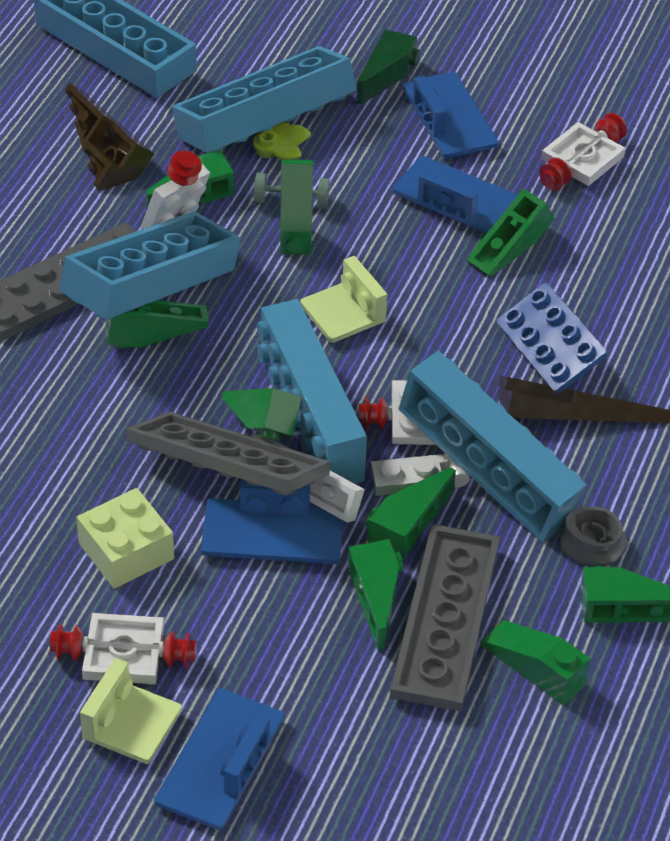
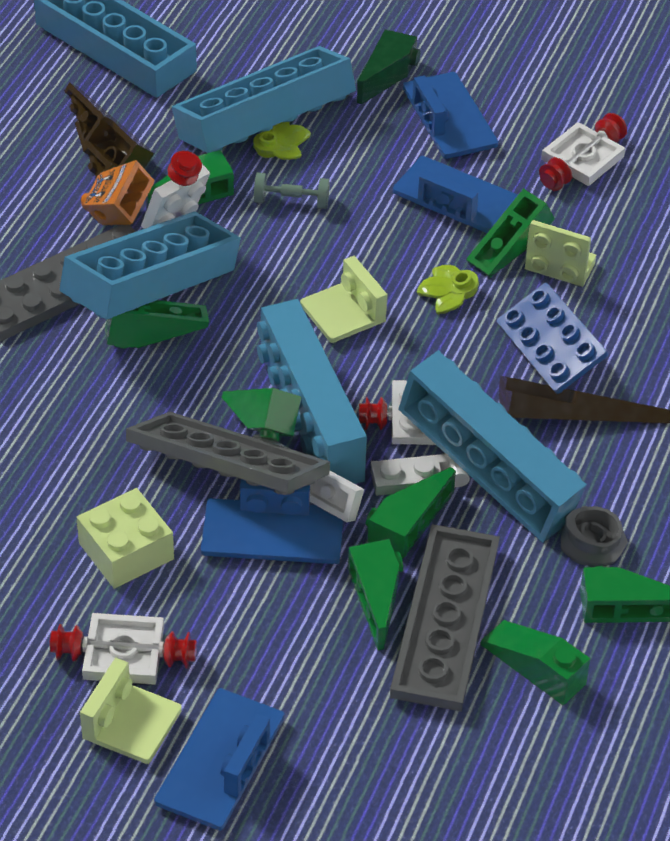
green slope [280,160,313,255] -> none
none -> orange torso [81,160,155,225]
none -> lime plate [417,265,479,314]
none -> yellowish green bracket [525,220,596,287]

